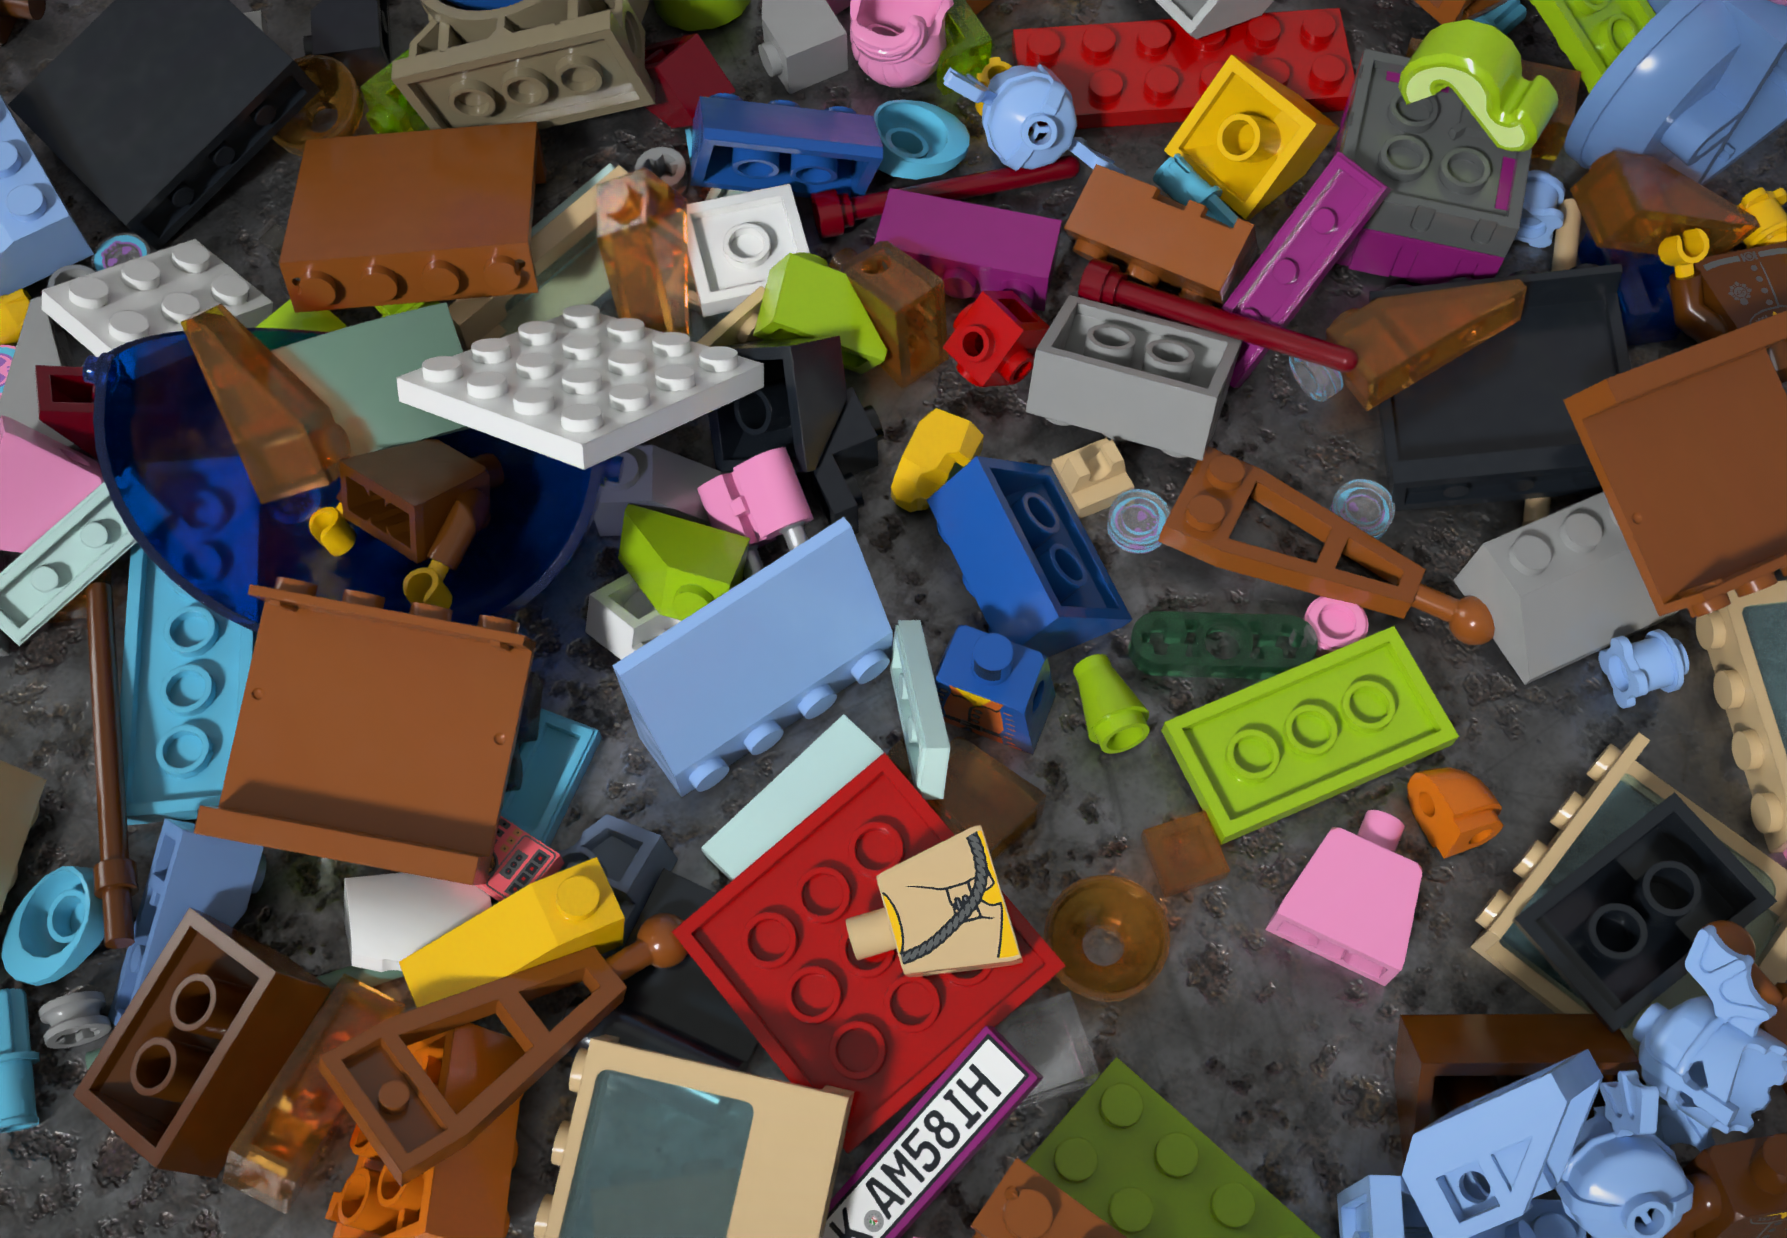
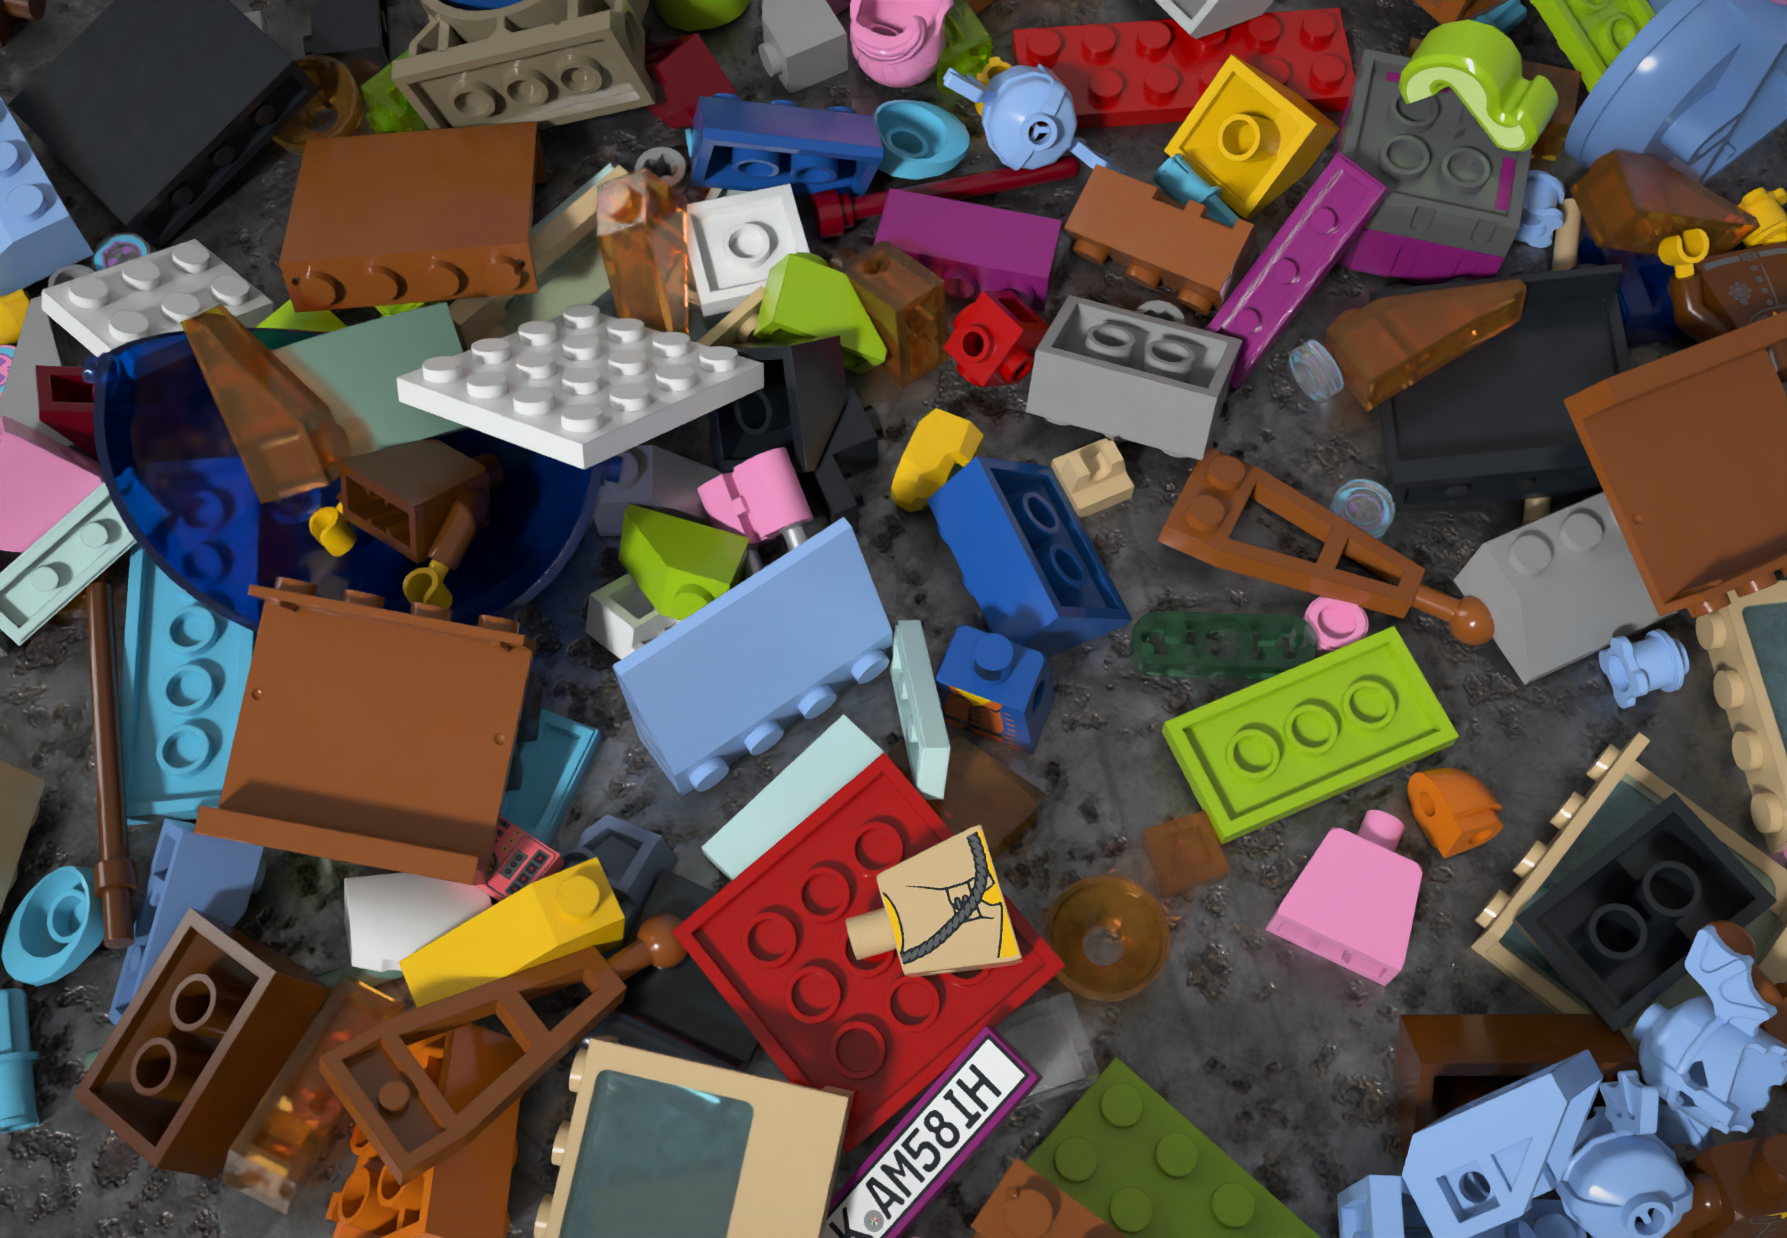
light grey bush [38,991,112,1049] -> none
lime cone [1073,654,1150,754] -> none
dark red piece [1078,258,1359,372] -> none
clear tile [1107,489,1170,554] -> none

